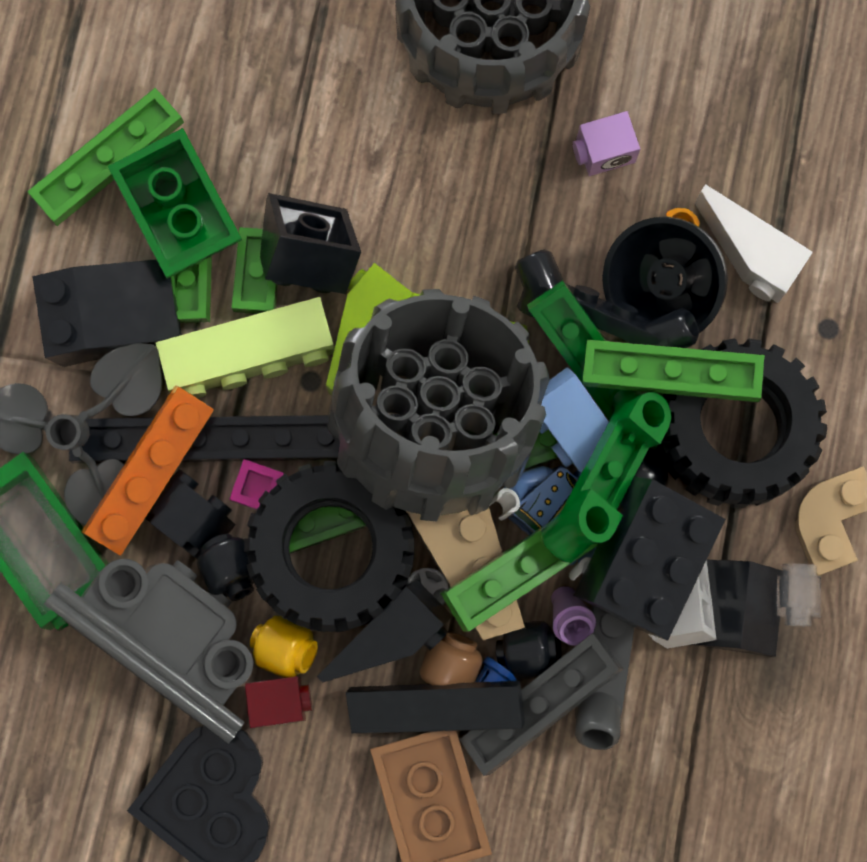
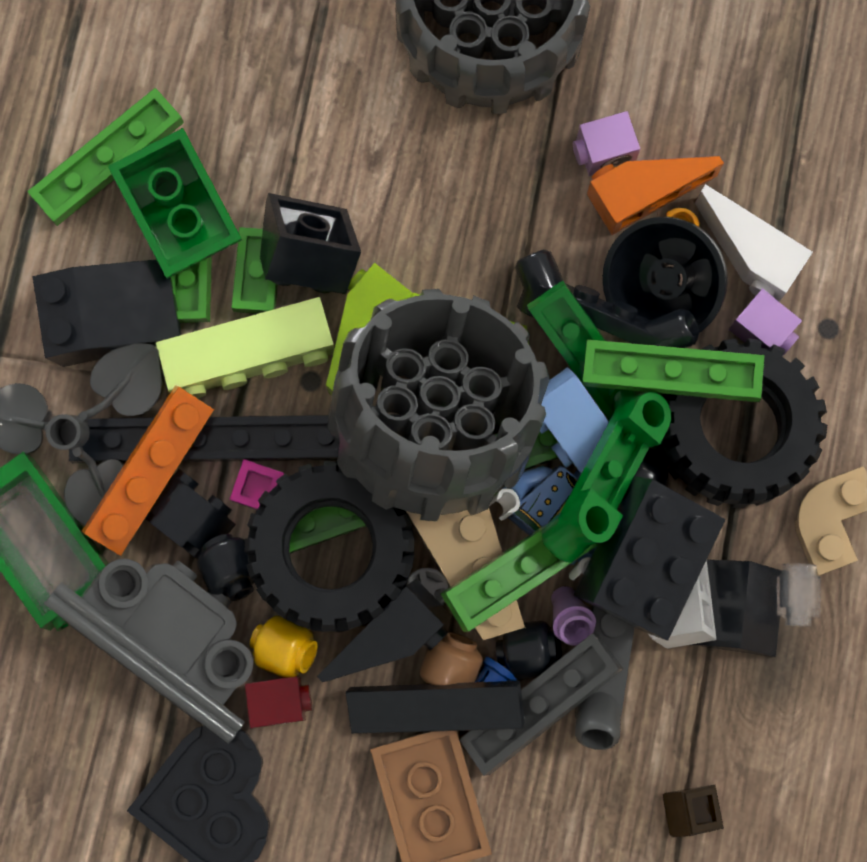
none -> orange slope [587,156,724,235]
none -> dark brown slope [663,785,724,837]
none -> lavender brick [729,288,802,356]

